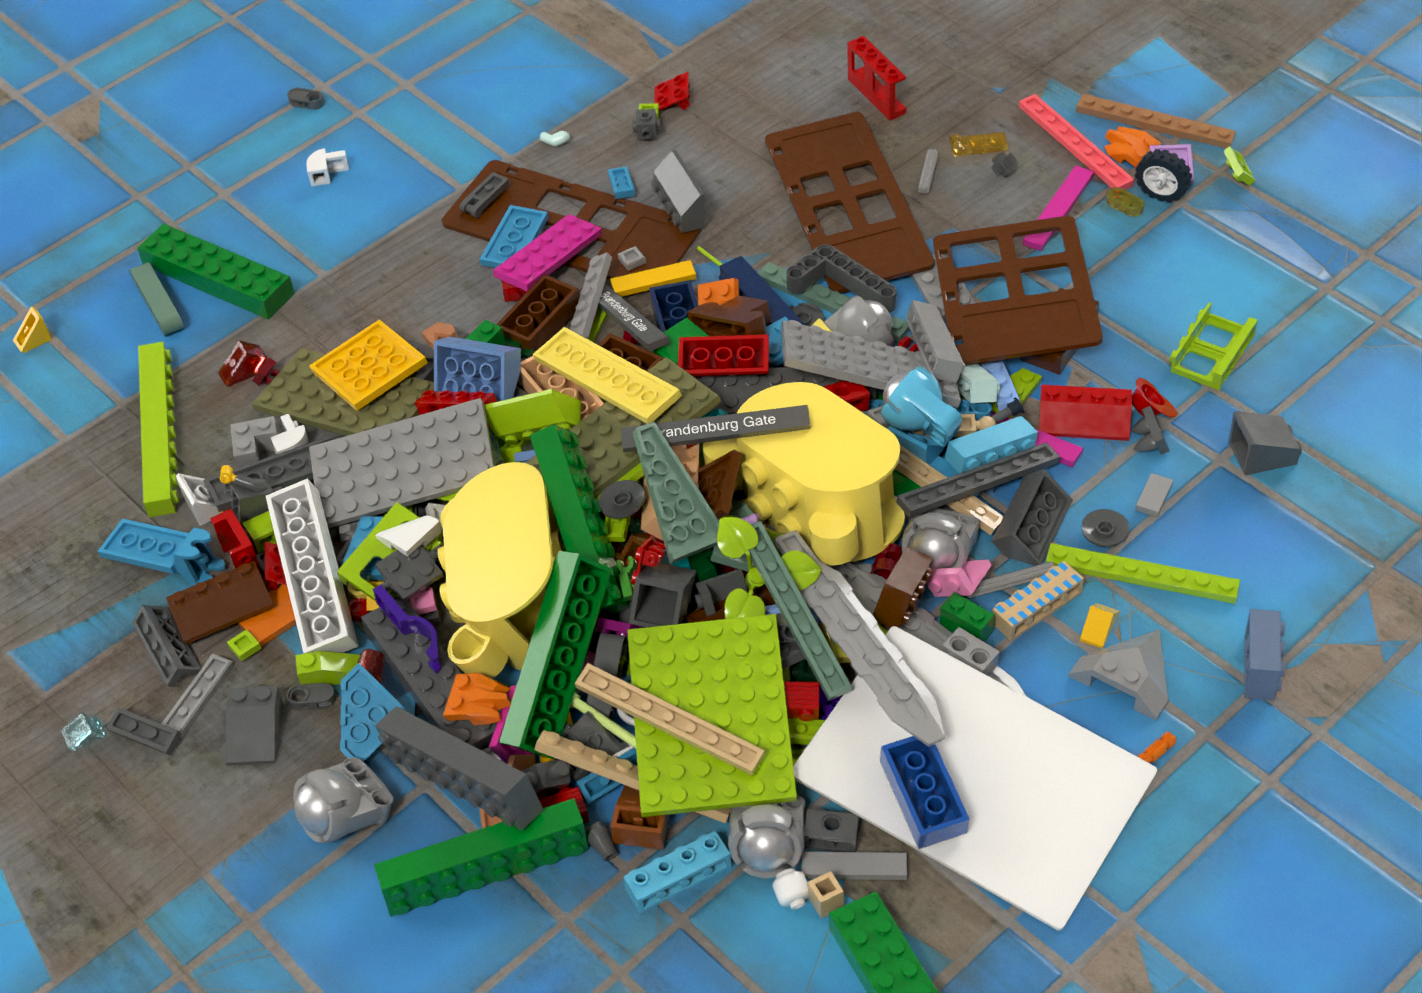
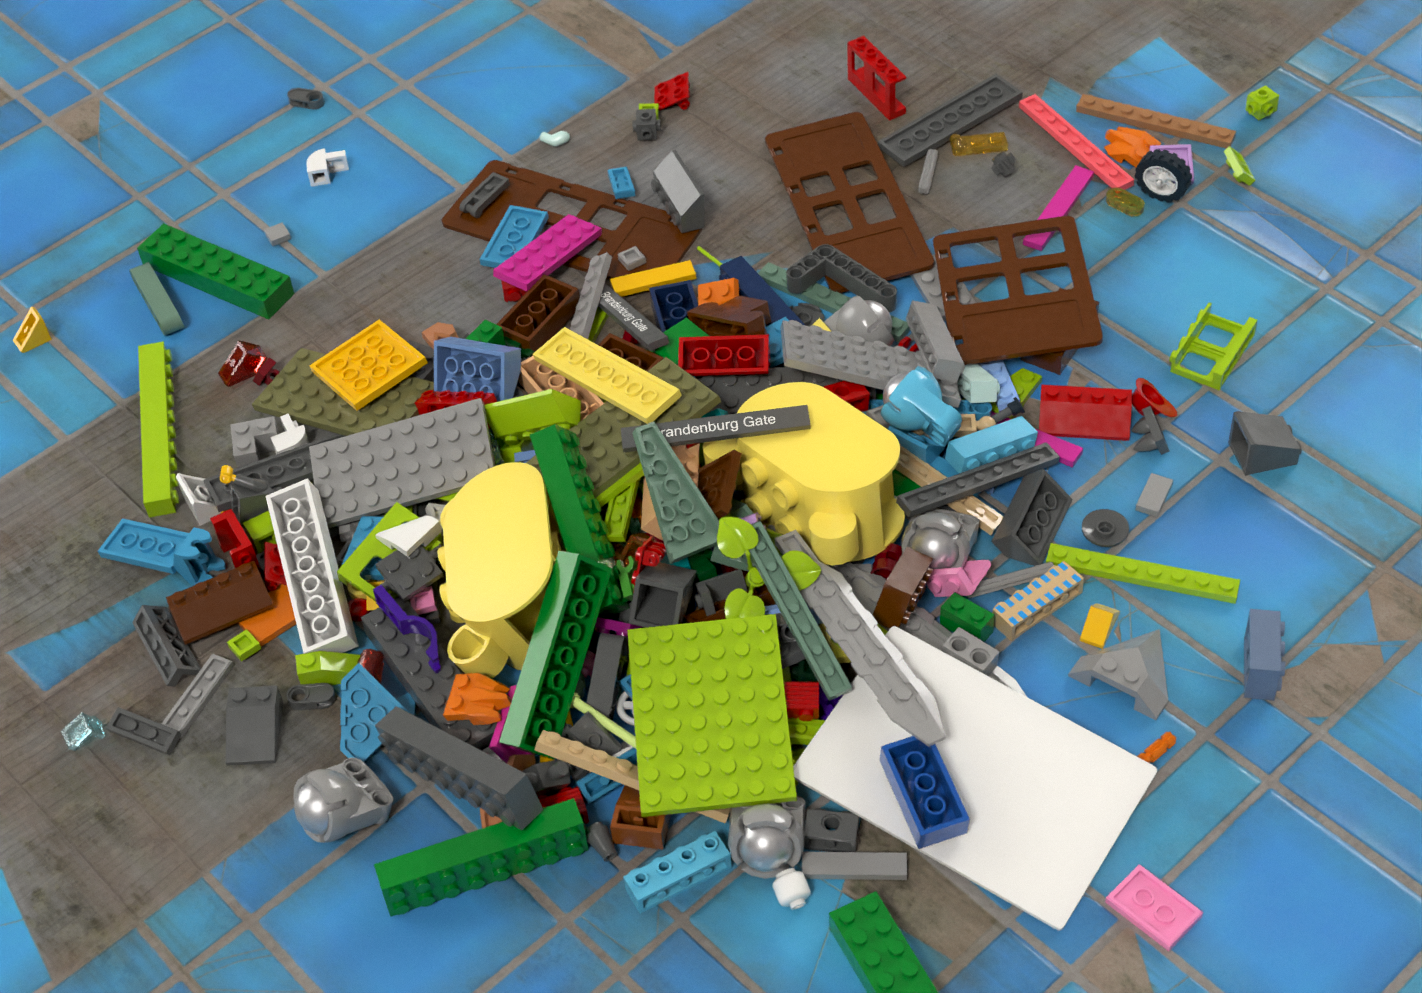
tan plate [575,663,765,776] -> none
dark grey dish [599,480,645,519] -> none
tan brick [808,871,844,919] -> none
none -> light grey tile [264,223,291,246]
none -> dark grey plate [878,74,1023,167]
none -> bright pink tile [1105,864,1203,951]
none -> lime brick [1245,85,1279,120]

